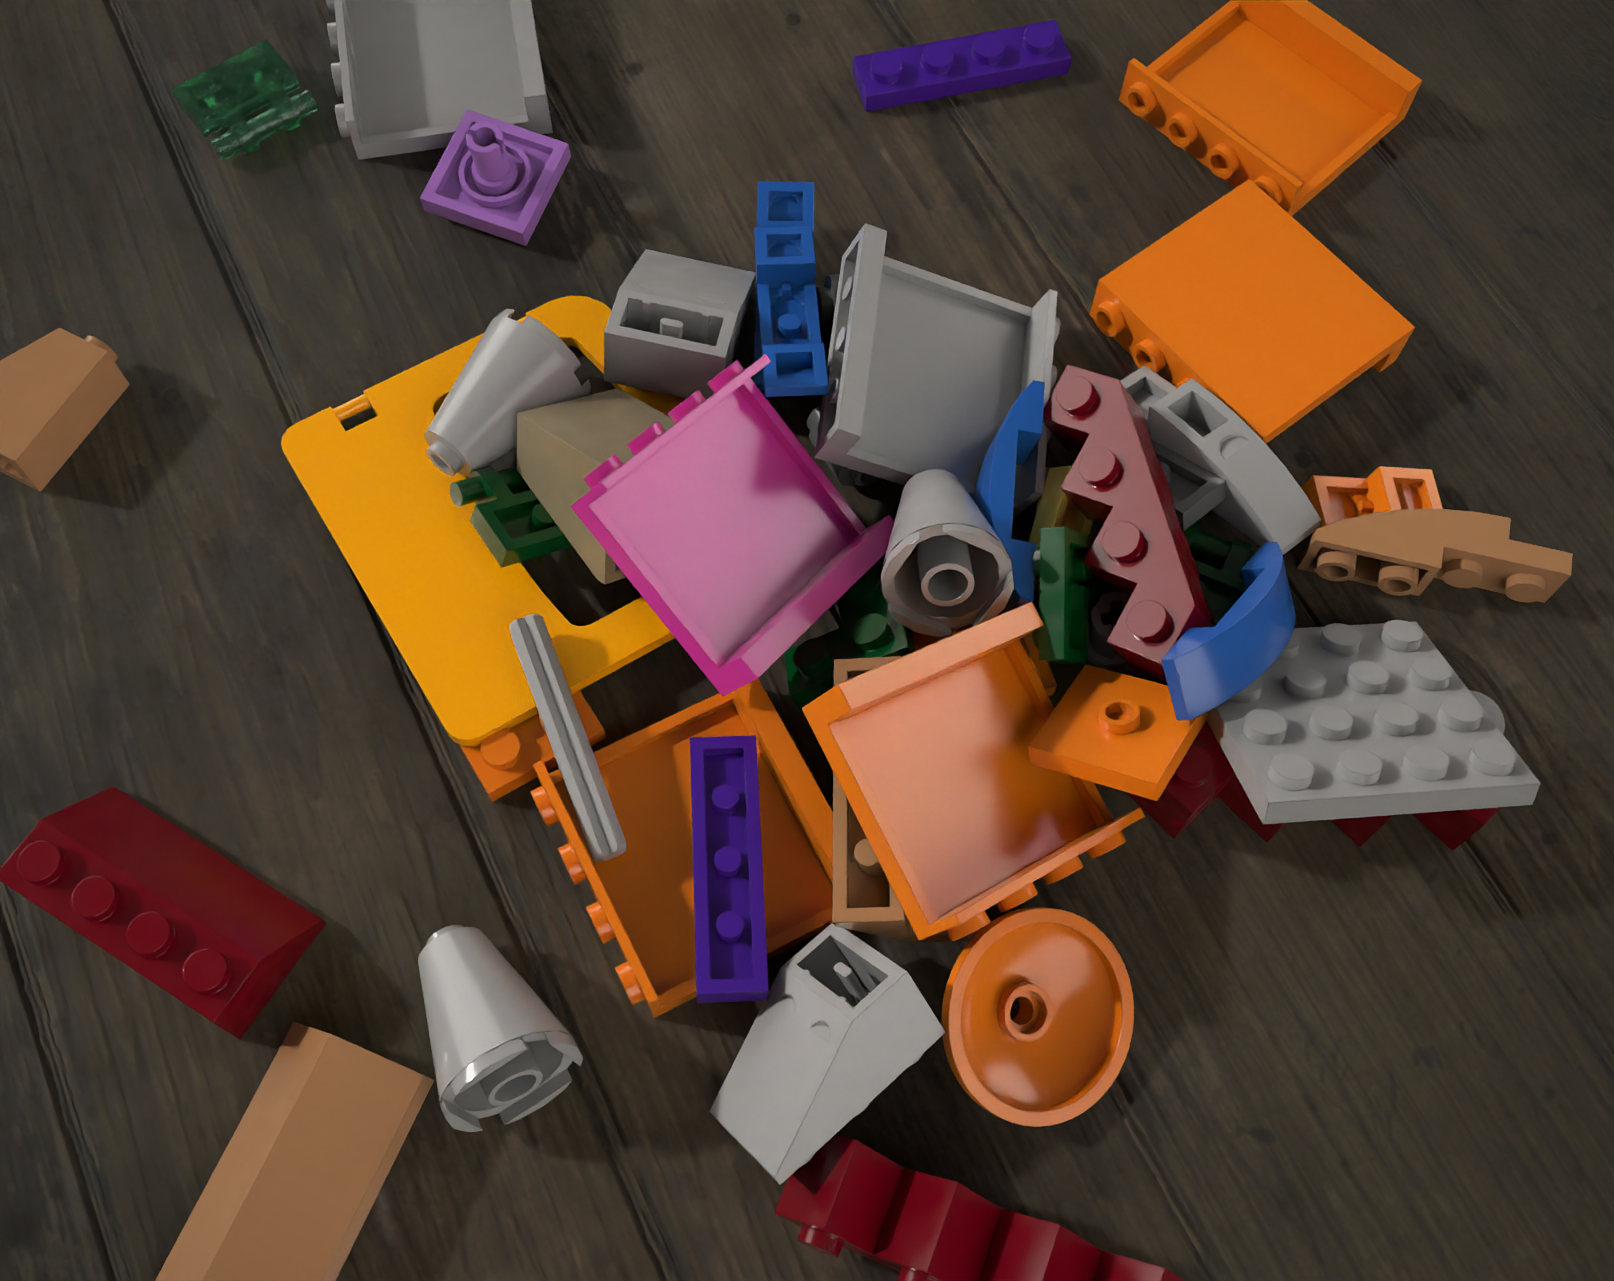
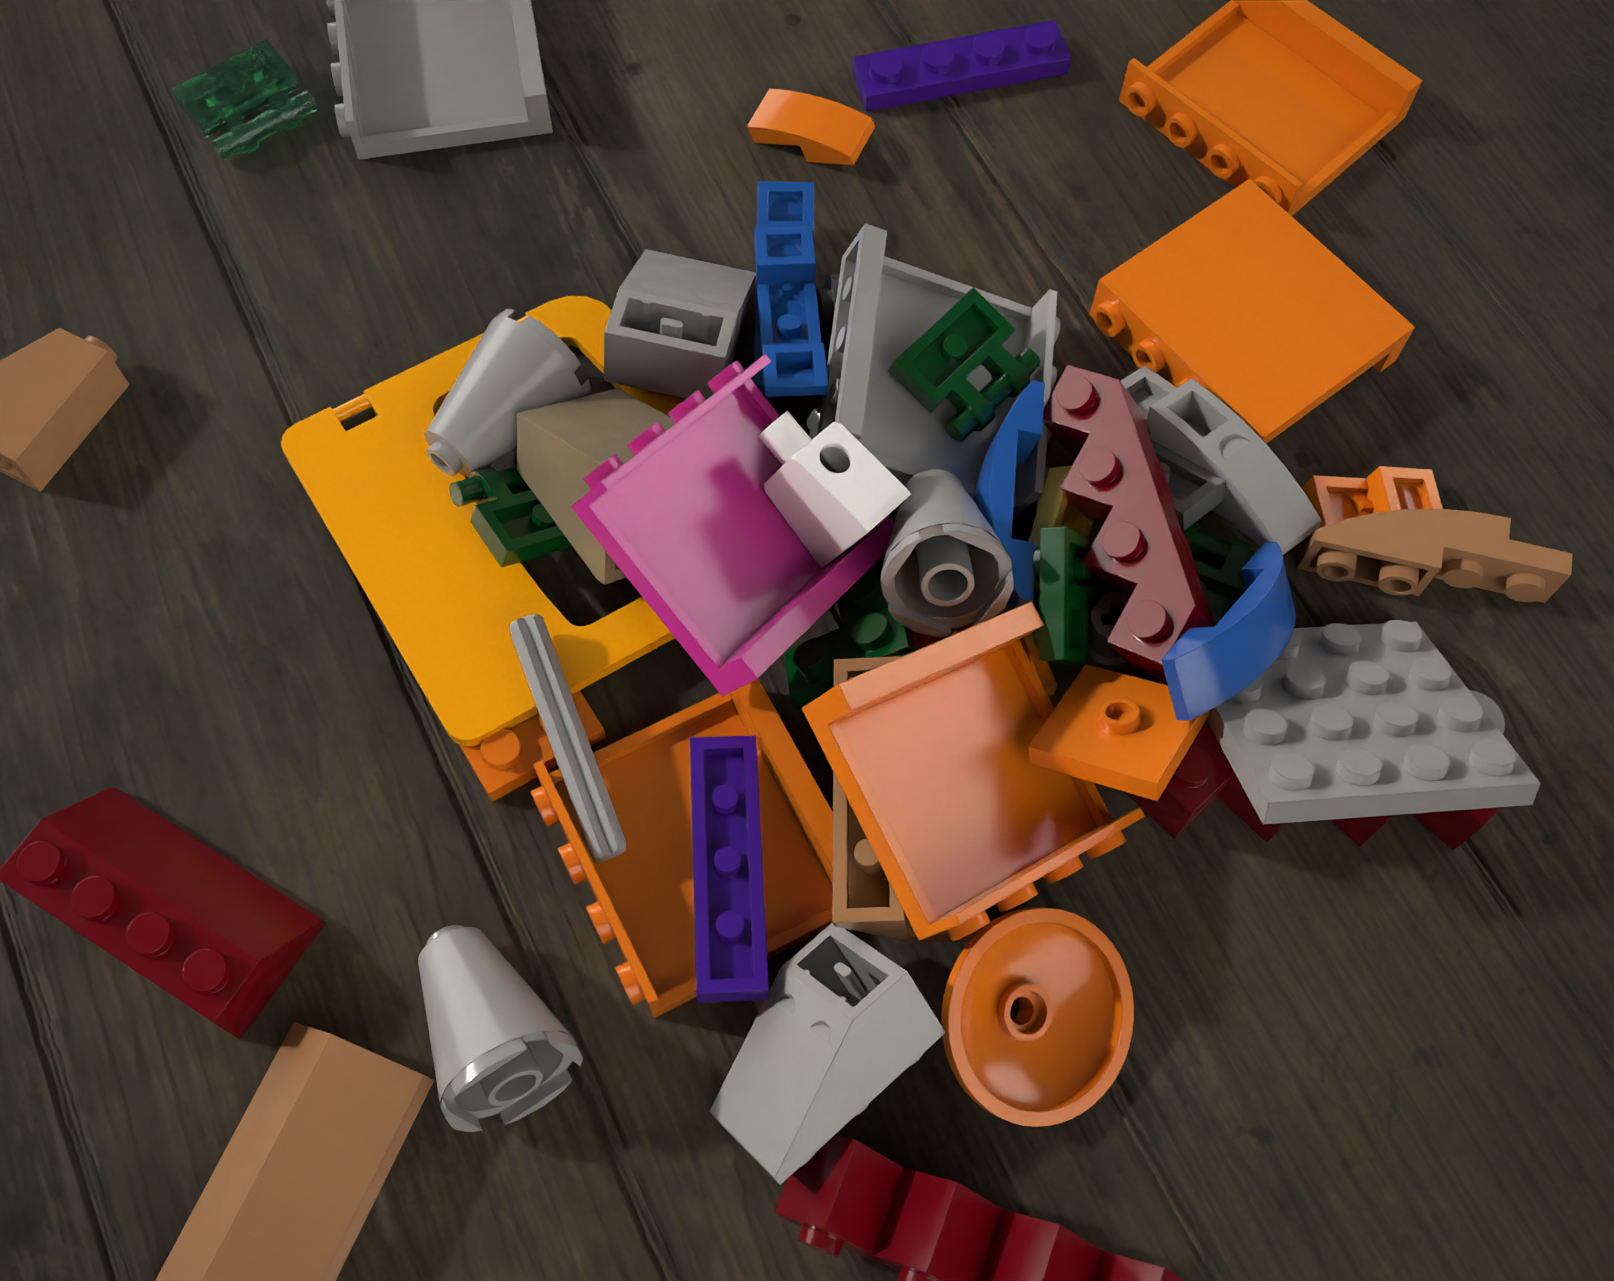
medium lavender plate [420,109,571,246] -> none
none -> orange slope [747,89,875,165]
none -> white torso [758,411,911,568]
none -> dark green plate [888,287,1041,442]

